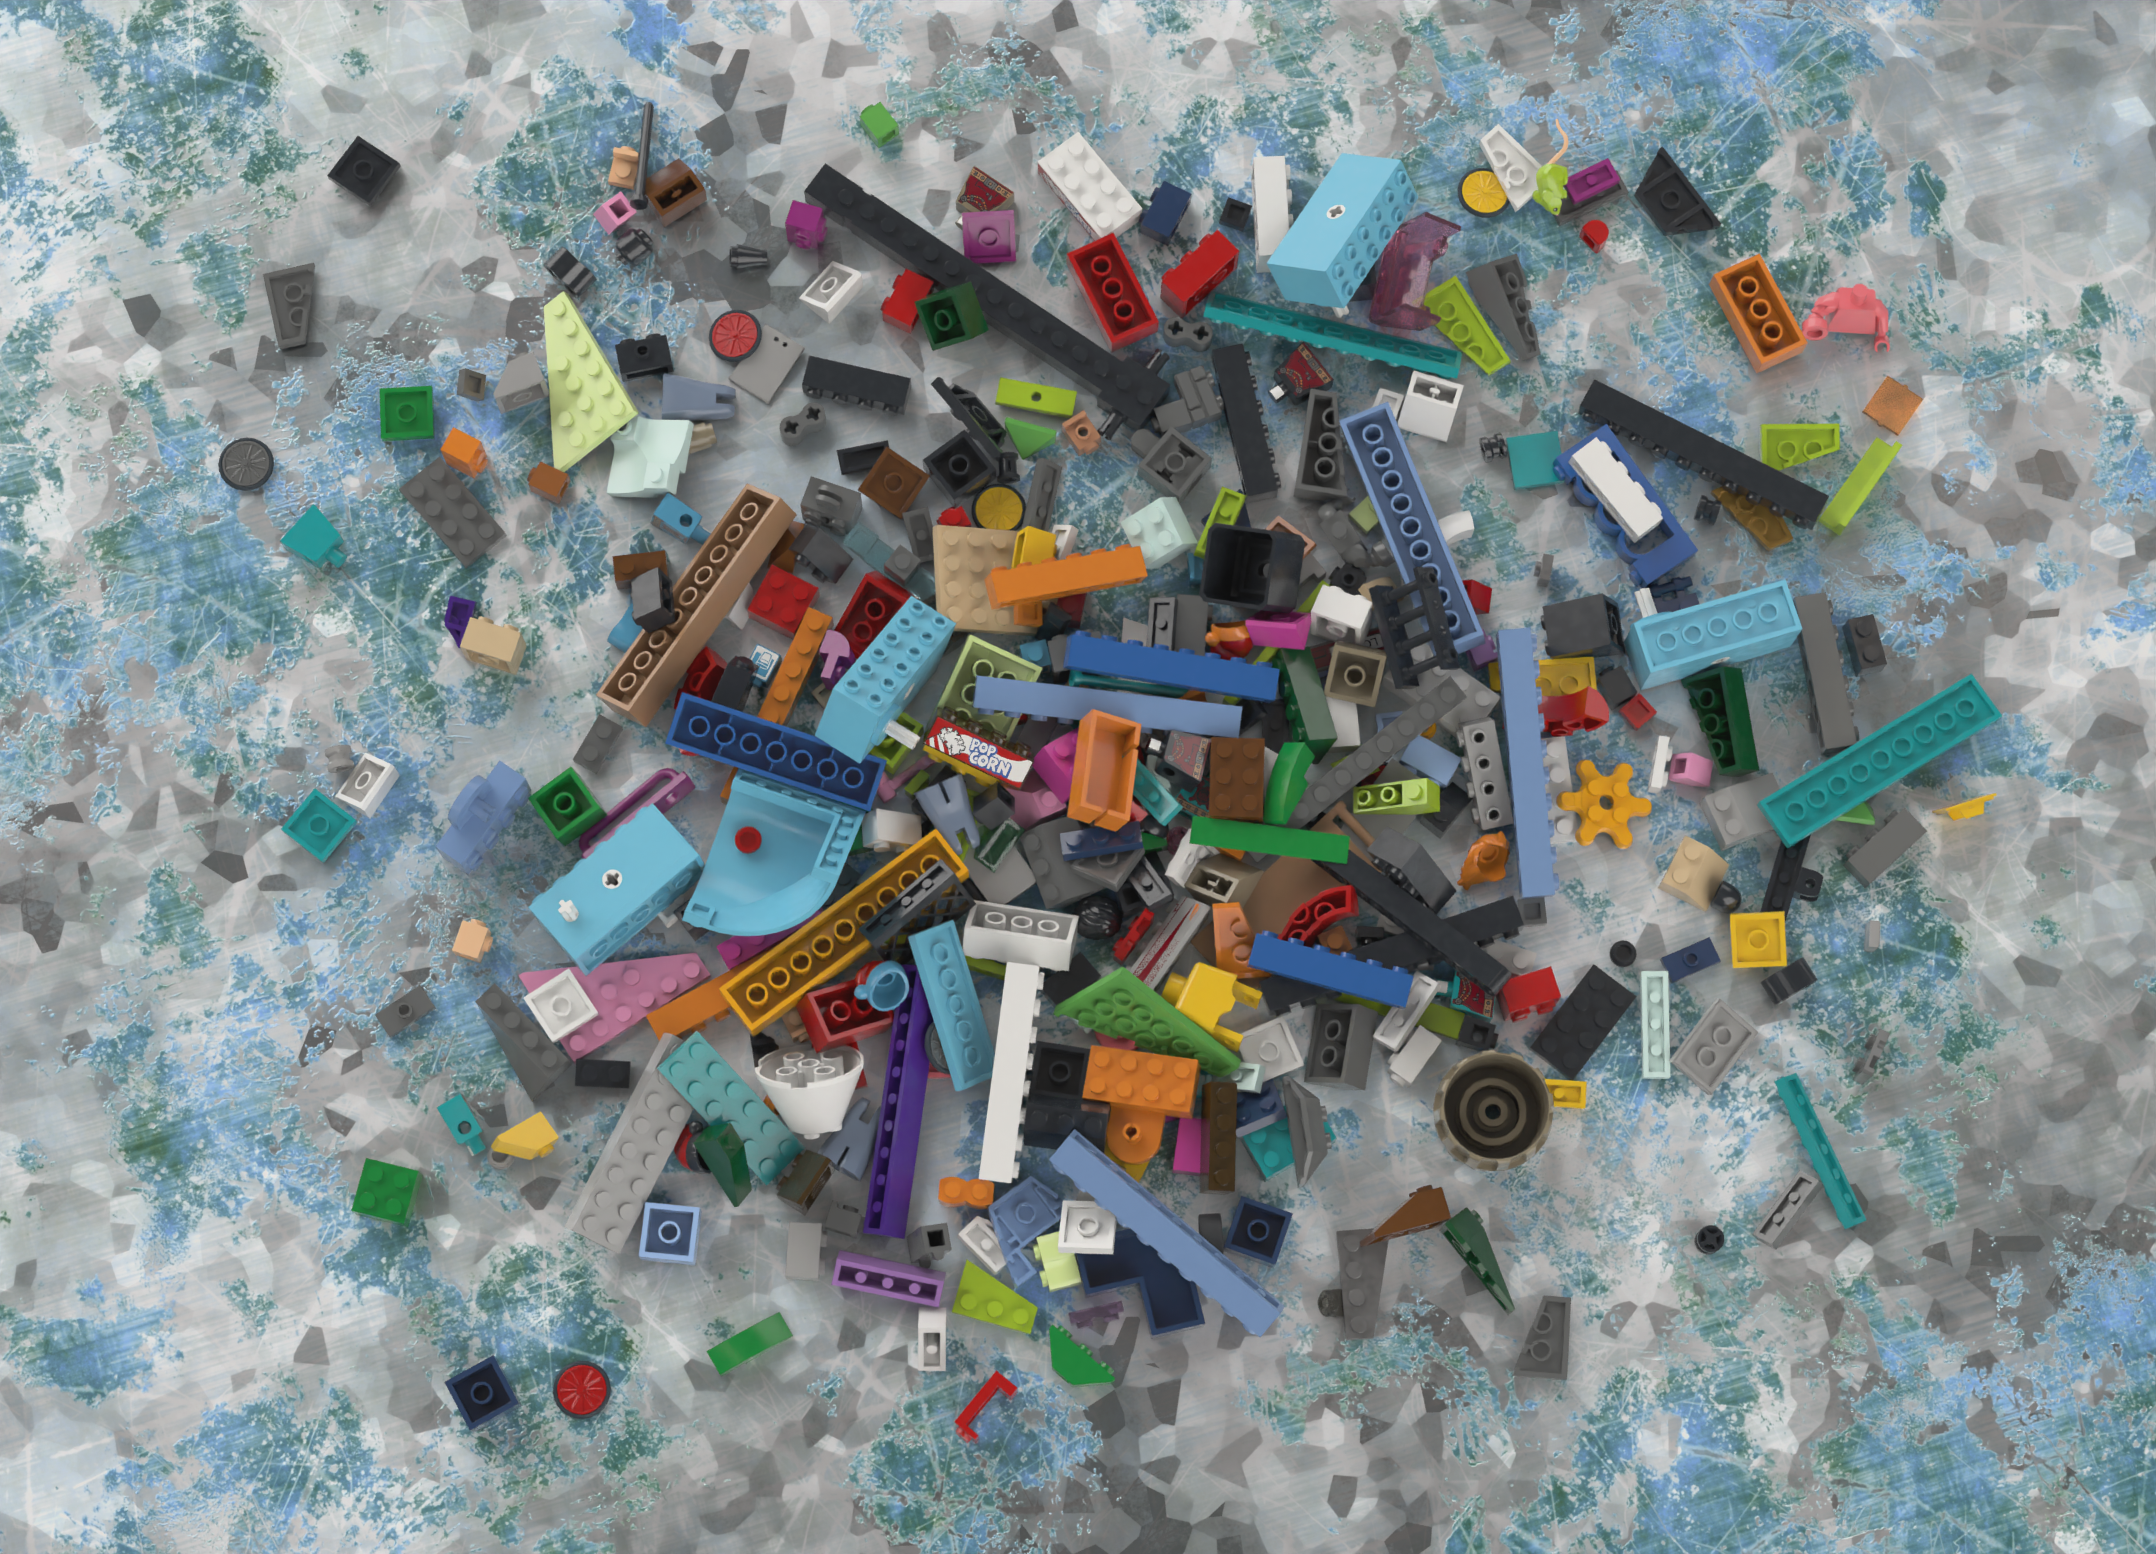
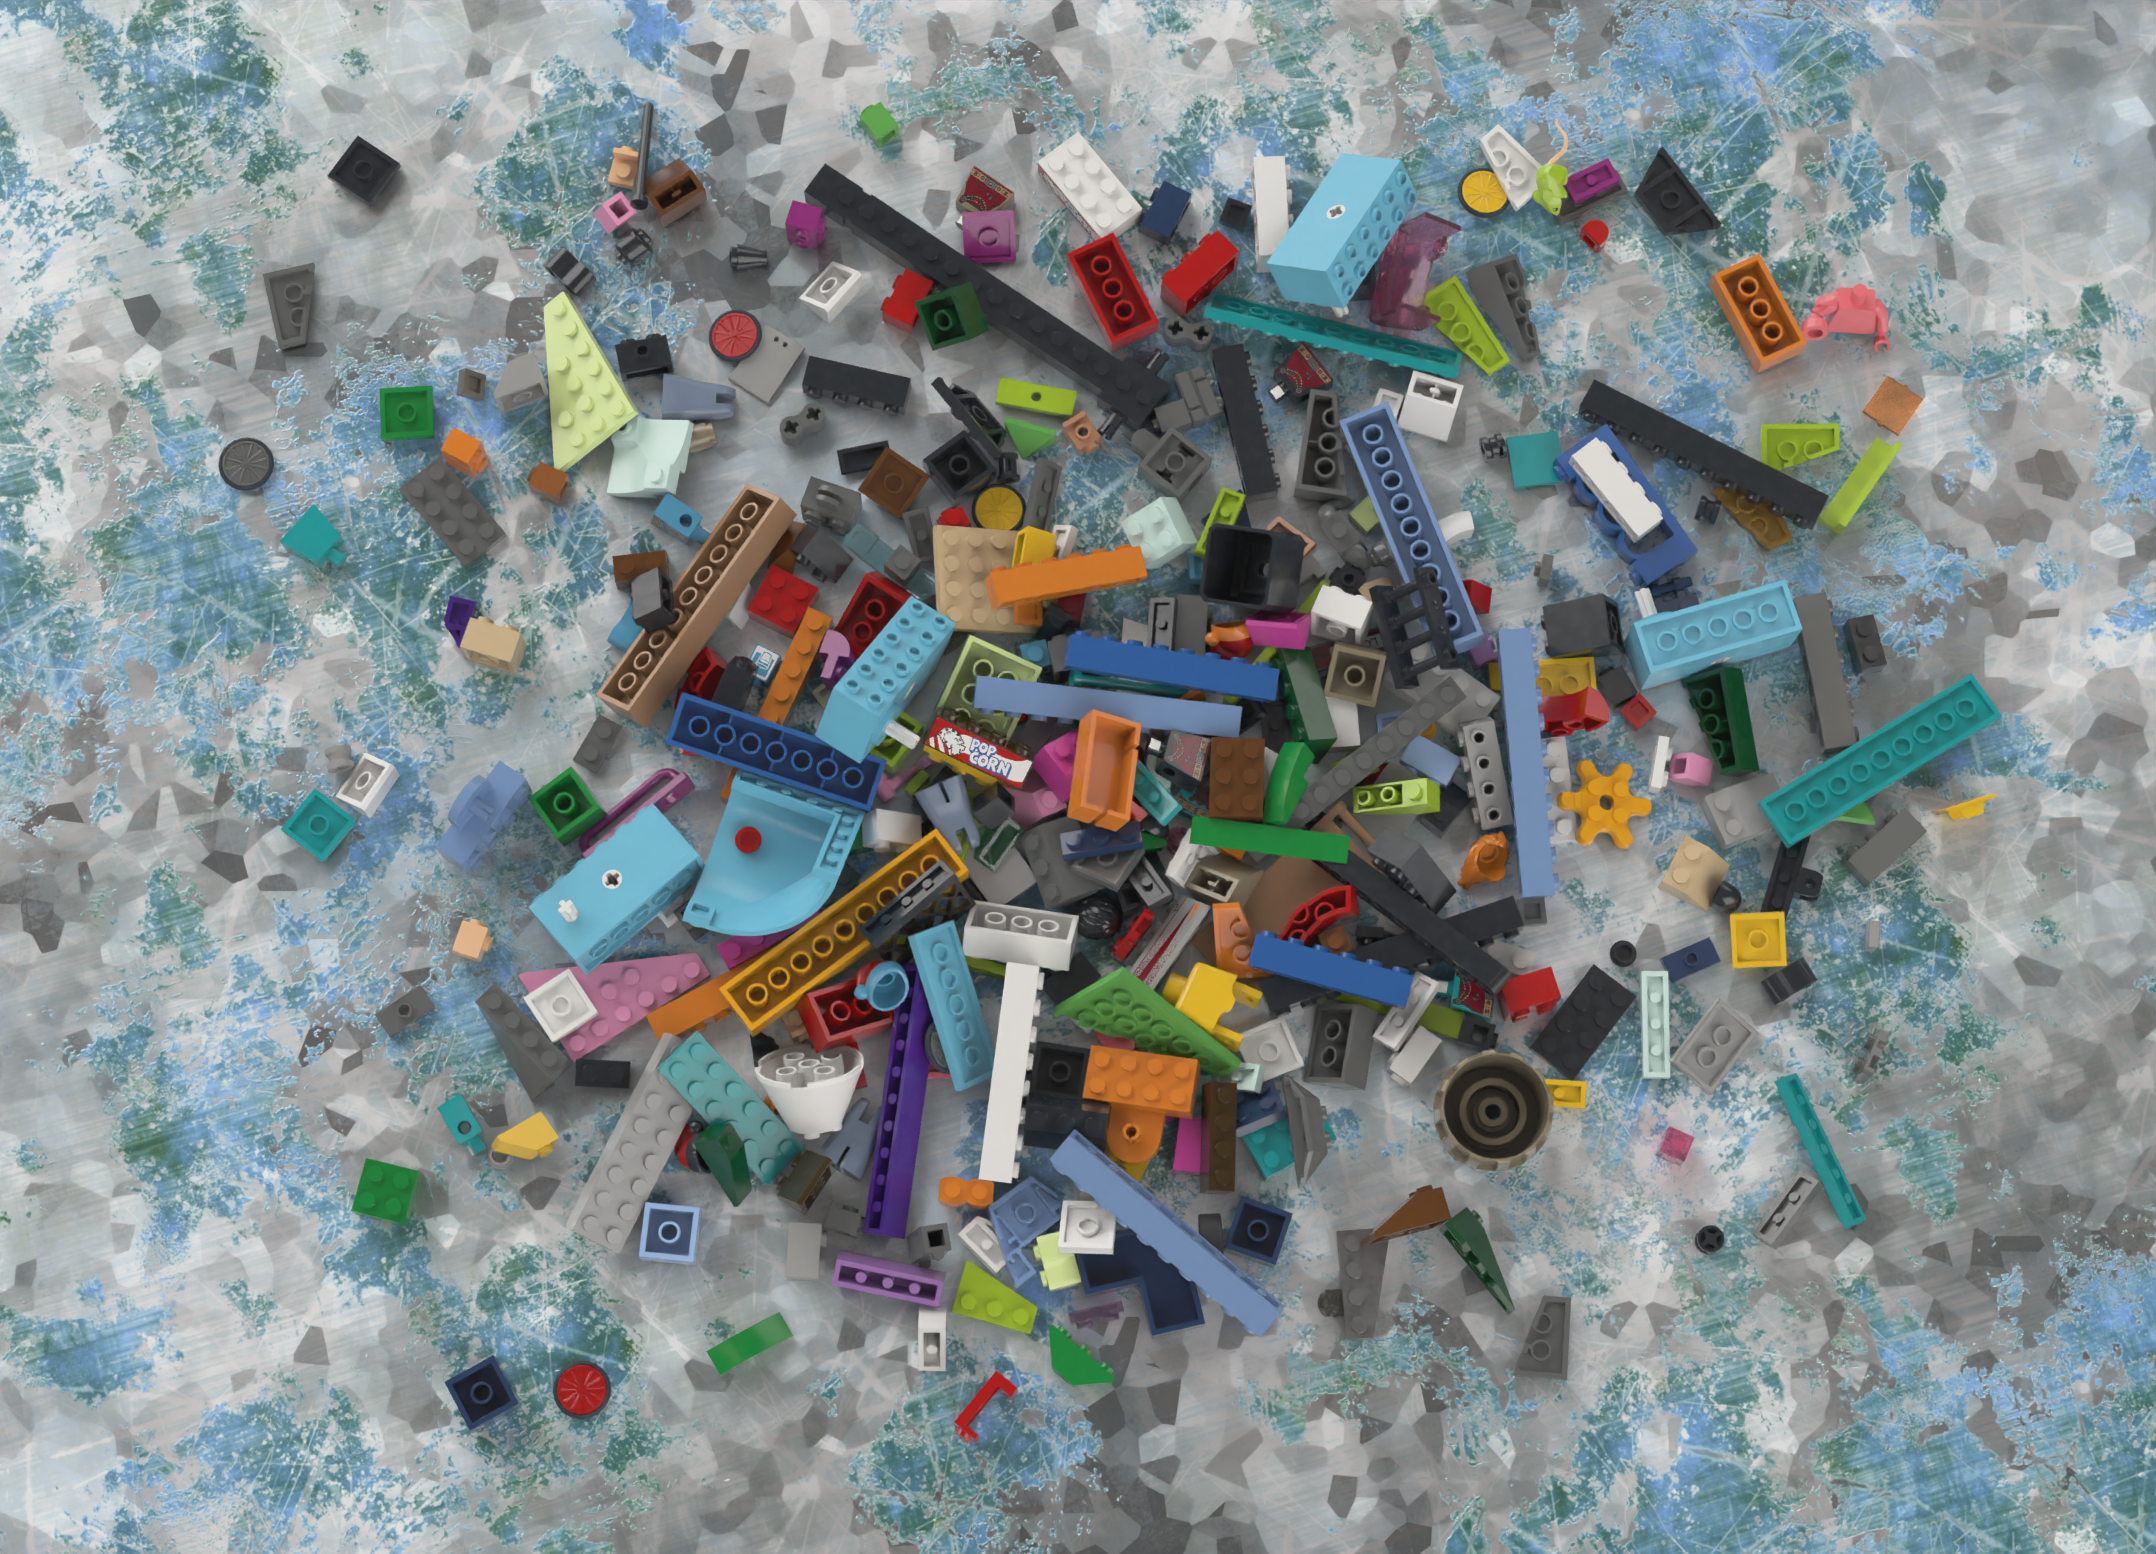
none -> clear pink brick [1655,1126,1695,1166]

